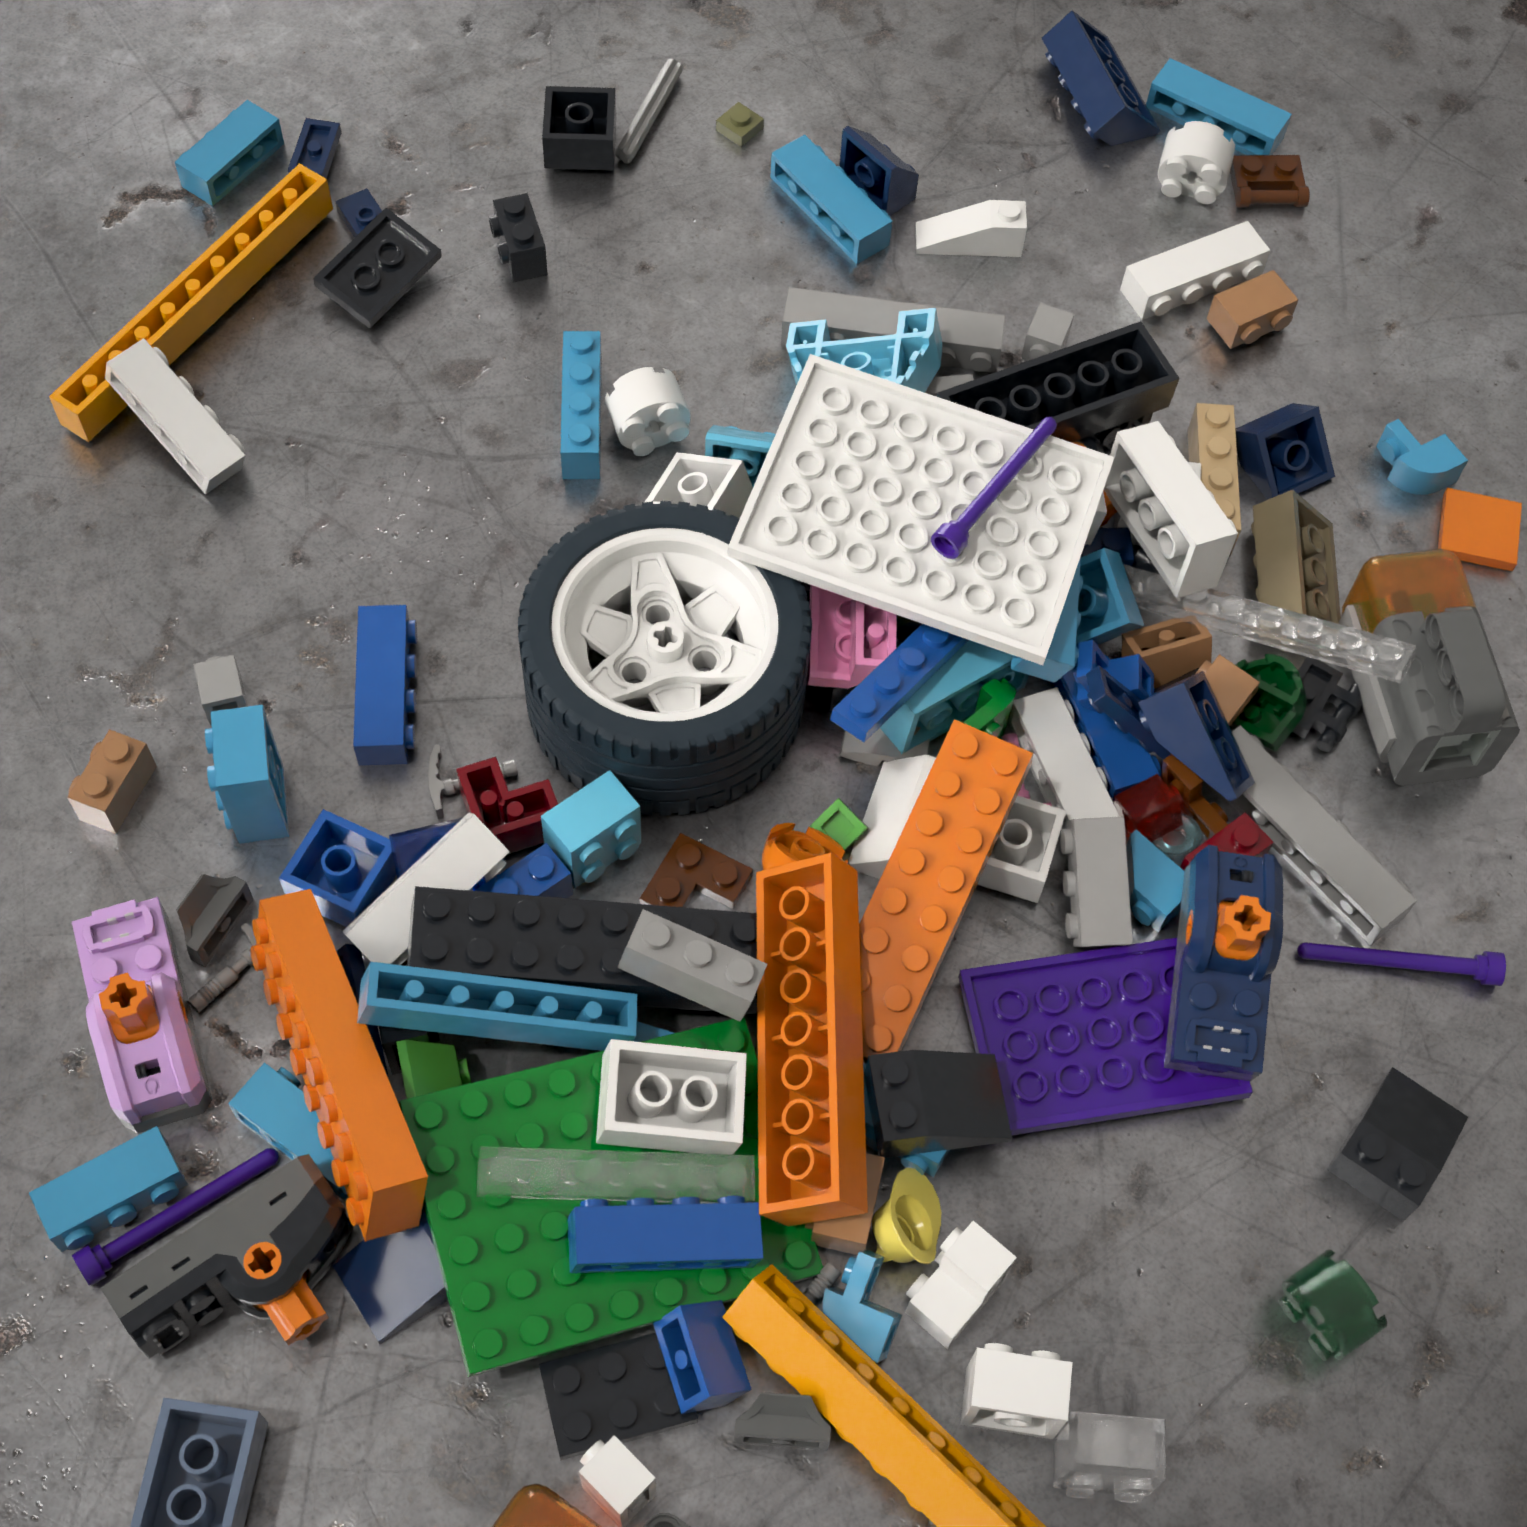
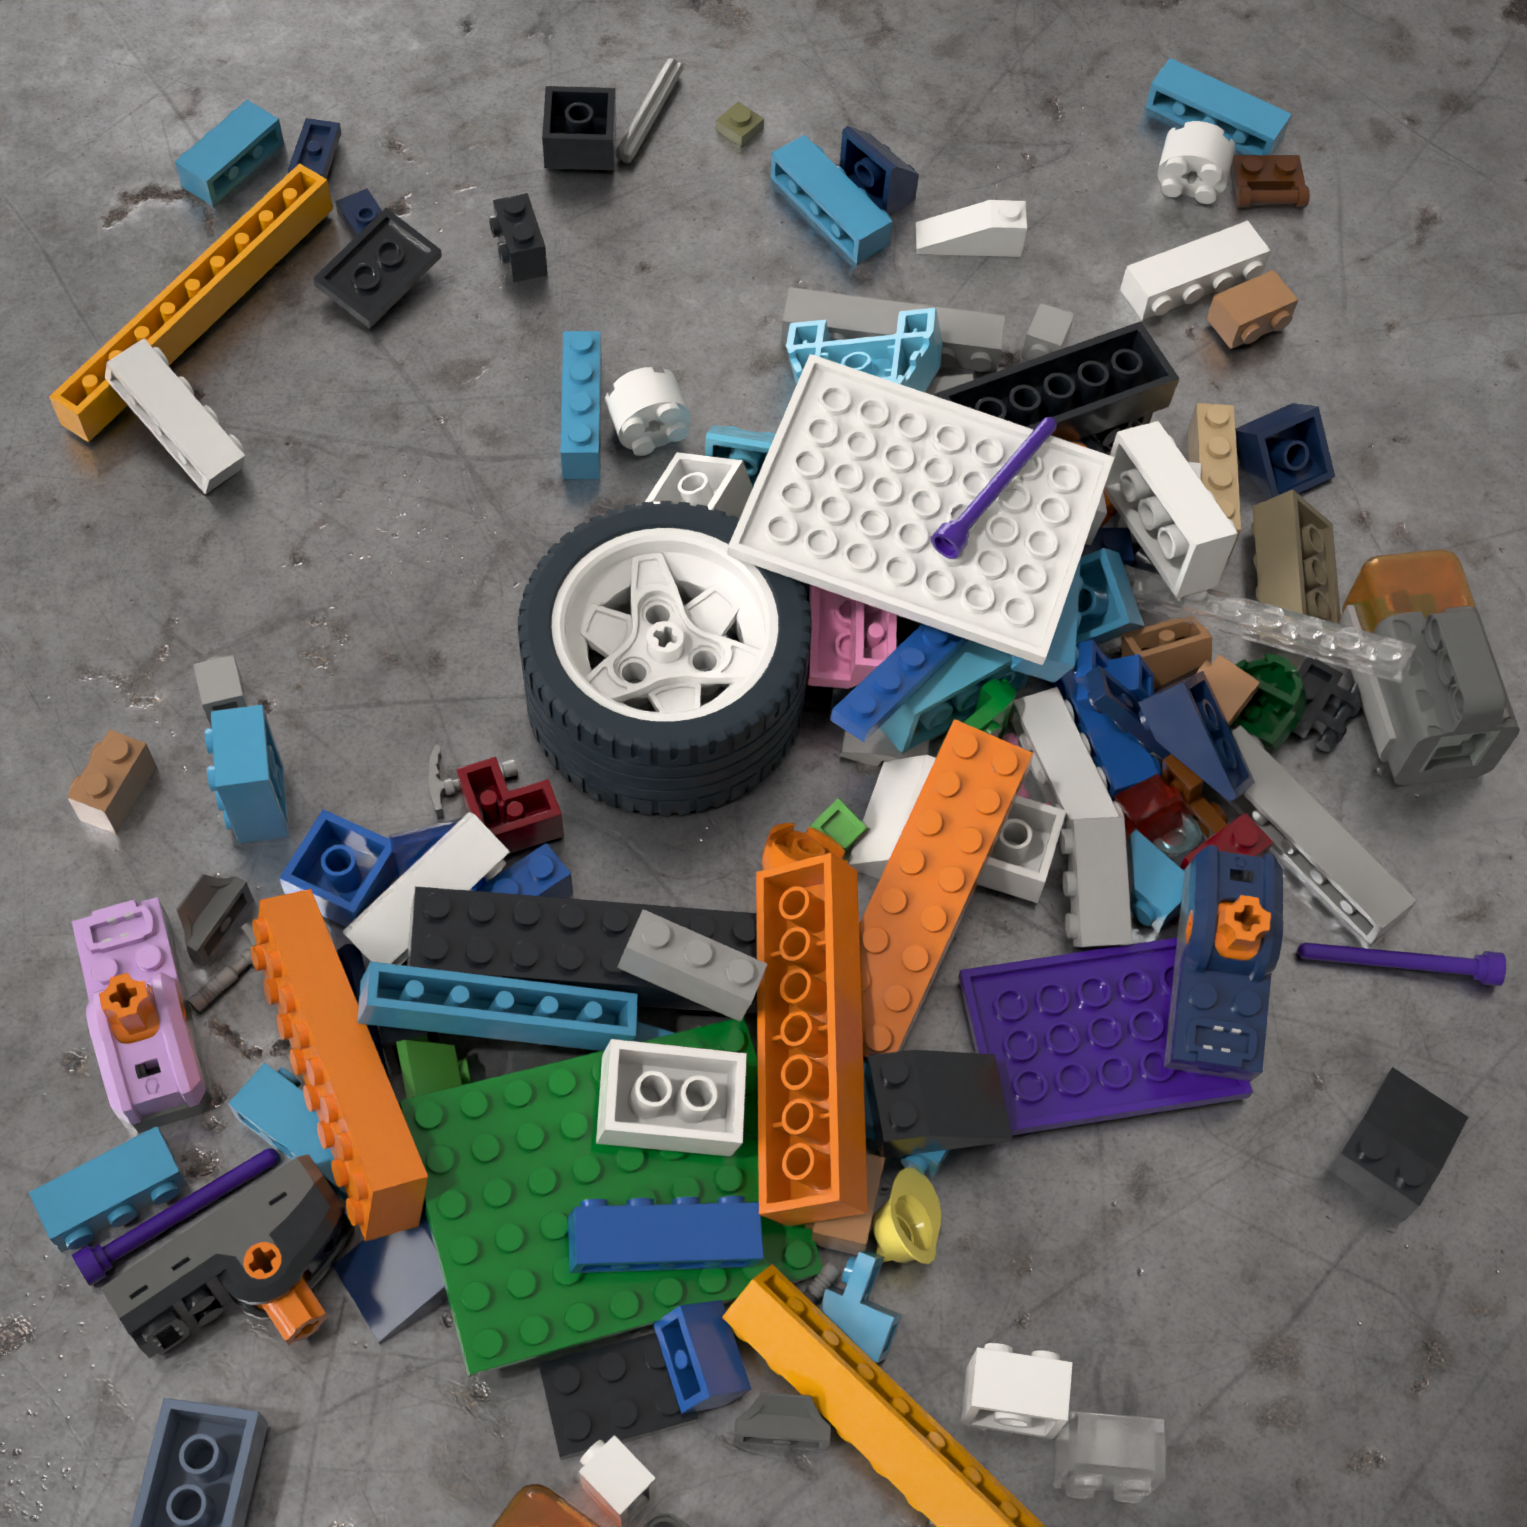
blue brick [353,605,417,766] -> none
clear plate [477,1146,755,1204] -> none
medium azure brick [541,770,641,888] -> none
reddish brown plate [639,833,753,909] -> none
white brick [905,1221,1017,1349] -> none
dark blue slope [1042,10,1160,146] -> none
clear green brick [1278,1249,1387,1361] -> none
dark azure brick [1376,419,1468,495] -> none
orange tile [1437,488,1522,571] -> none

